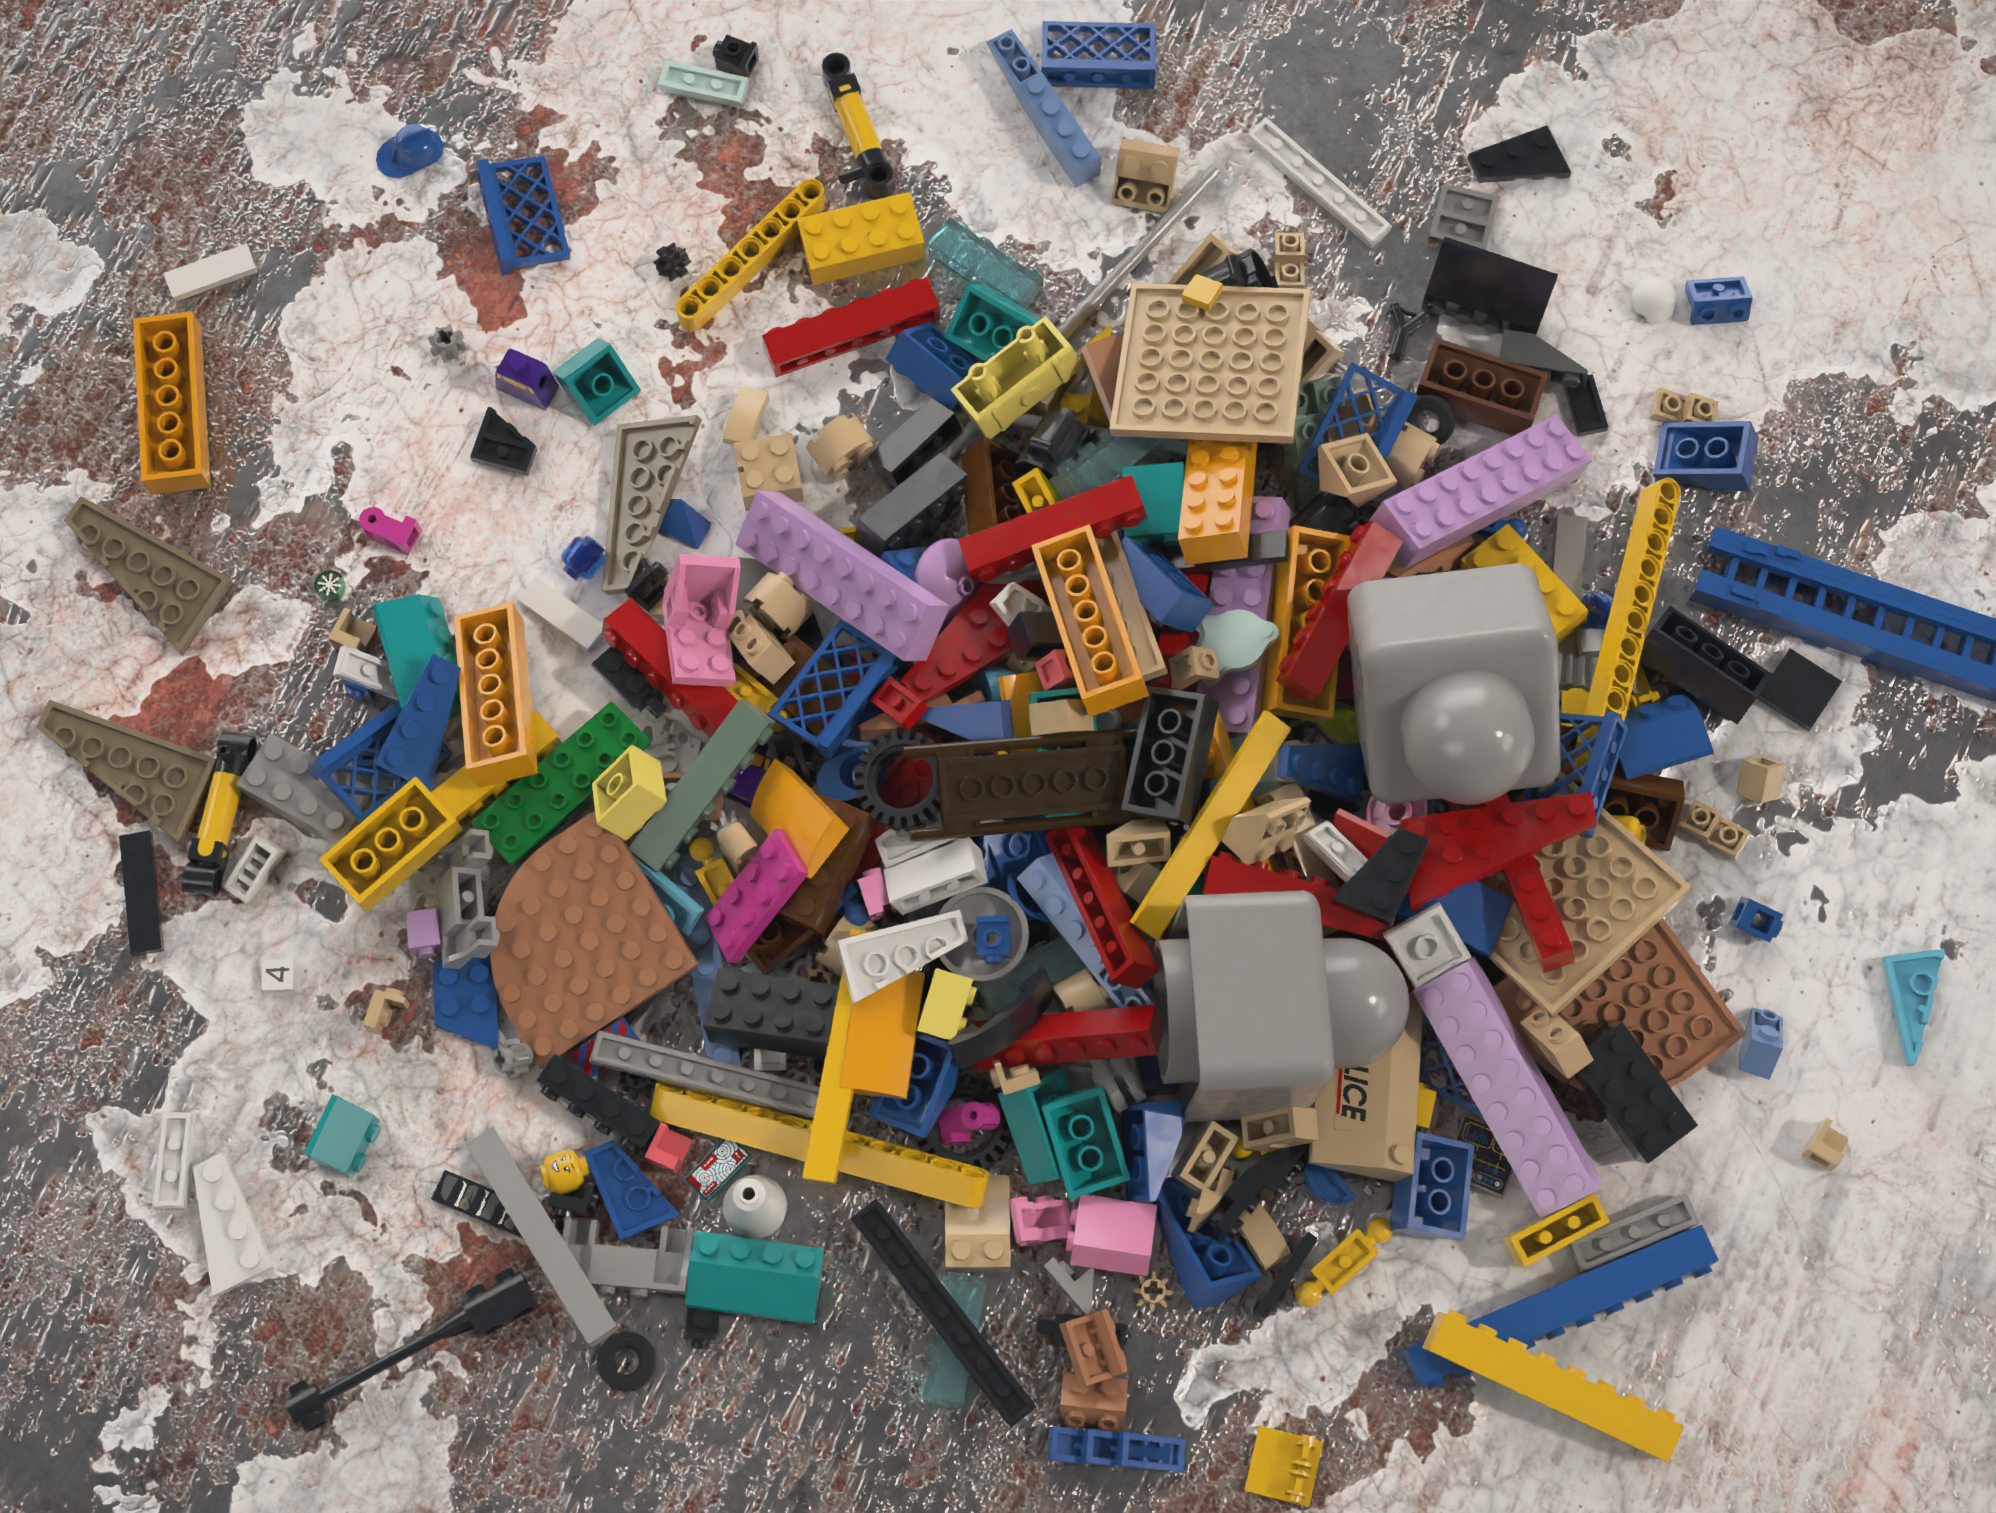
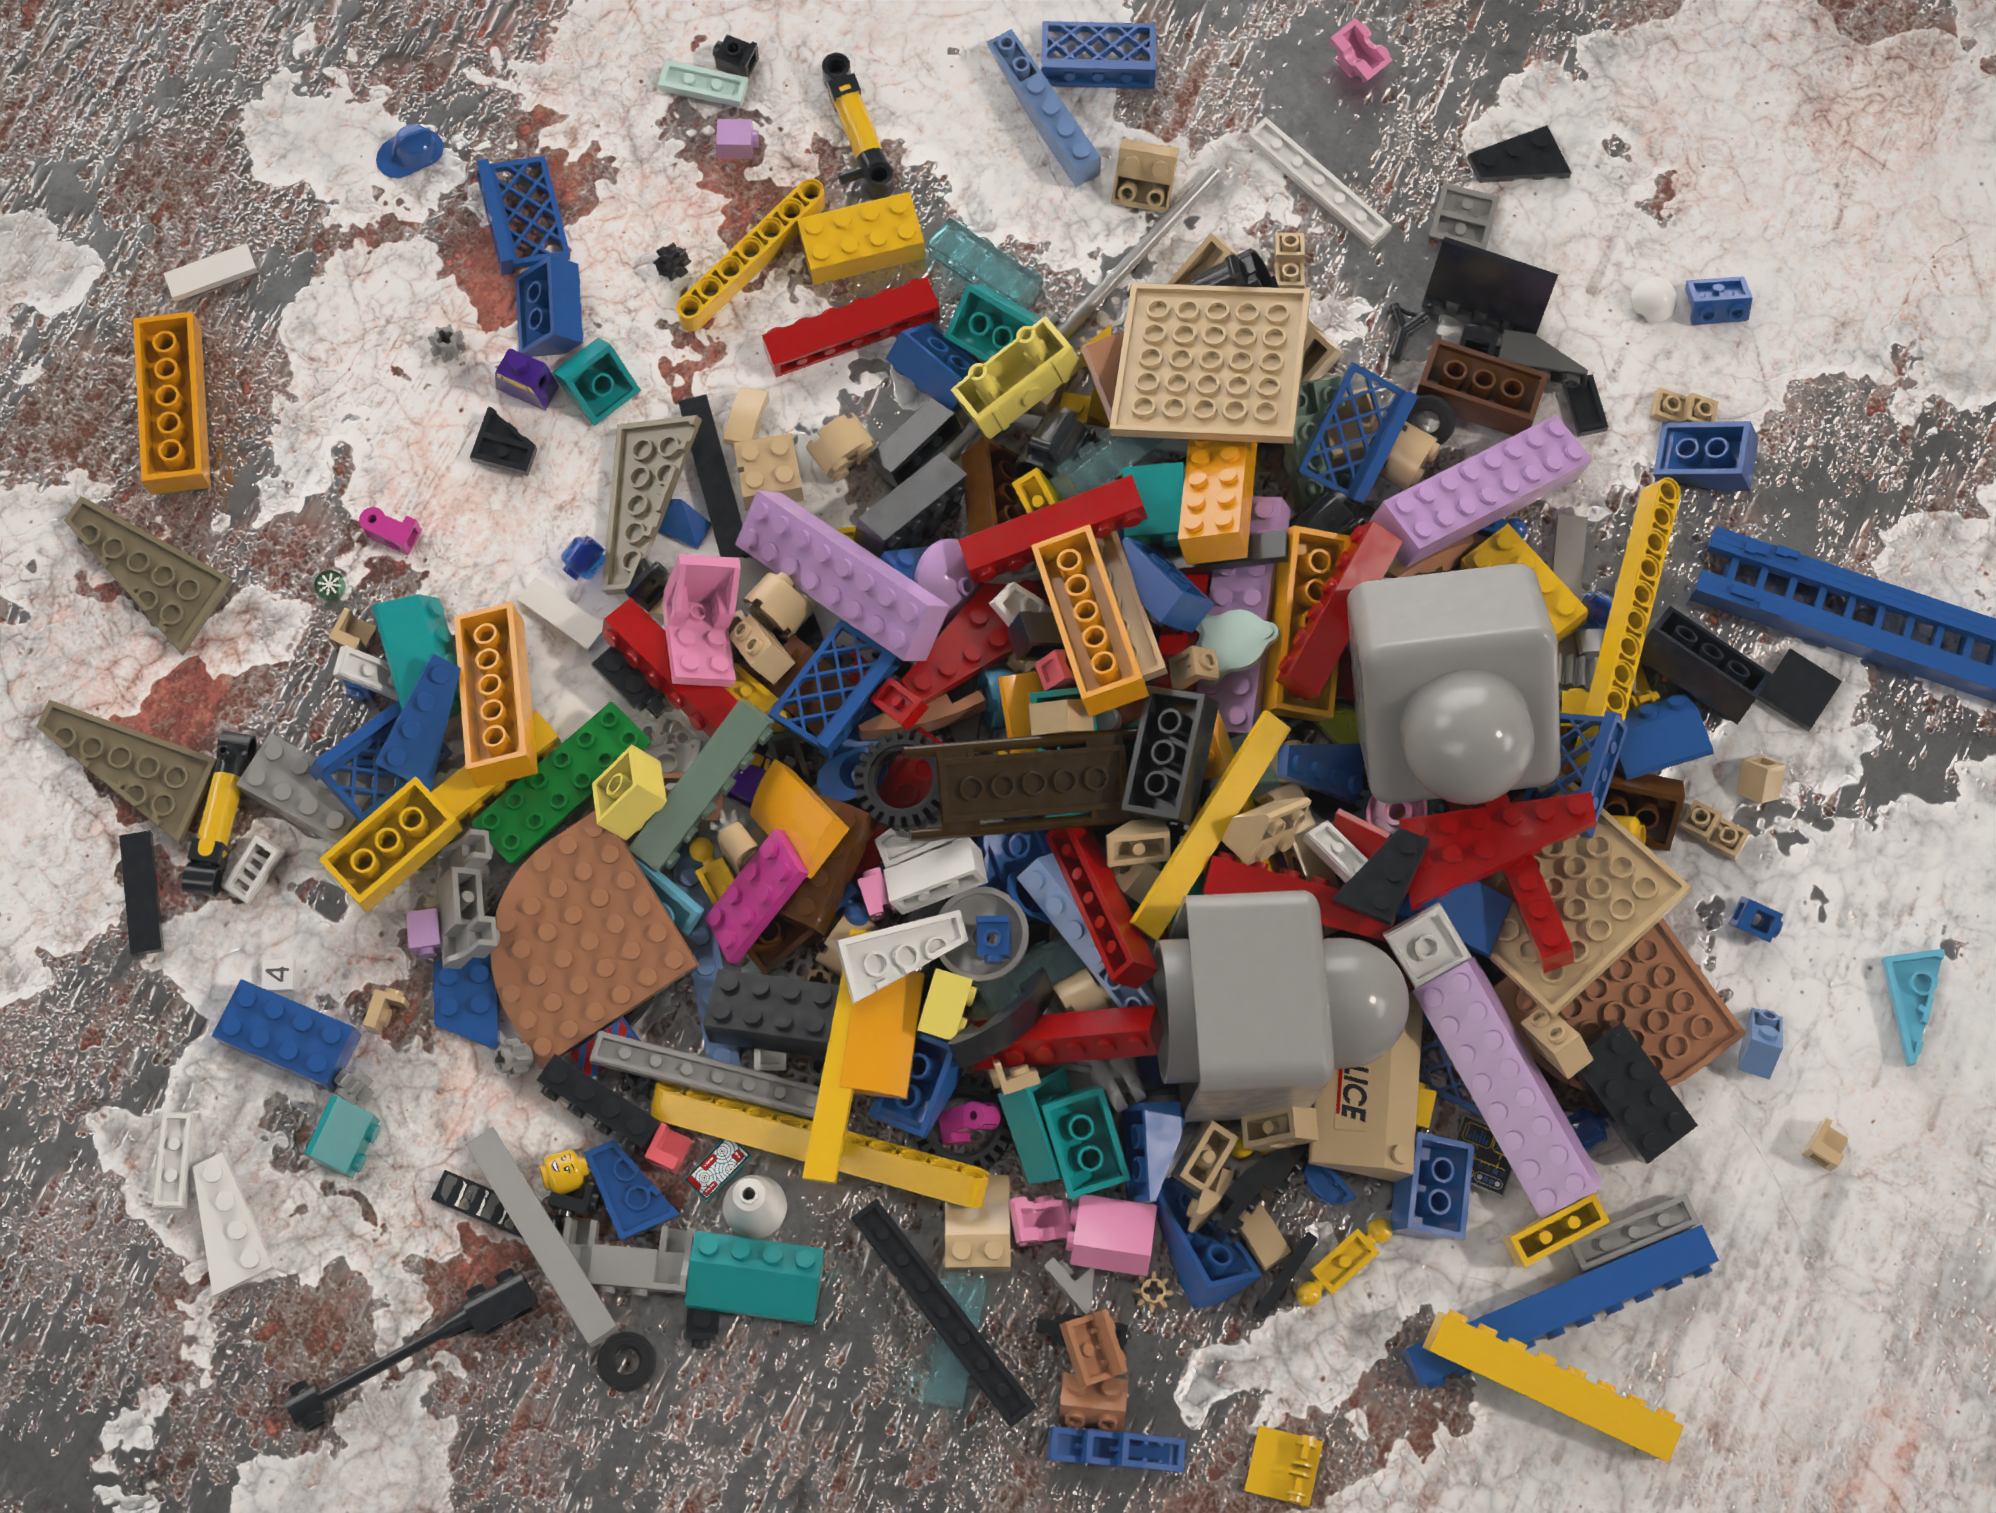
blue slope [920,700,1014,741] -> none
yellow tile [1182,274,1223,311] -> none
tan slope [1318,433,1397,508] -> none
none -> blue brick [212,979,362,1092]
none -> light grey gear [333,1067,374,1105]
none -> blue slope [515,255,583,357]
none -> black tile [678,394,751,558]
none -> lavender brick [716,119,759,159]
none -> bright pink cylinder [1329,18,1393,83]
none -> black bracket [1459,325,1501,357]
none -> clear blue head [1567,1107,1610,1154]

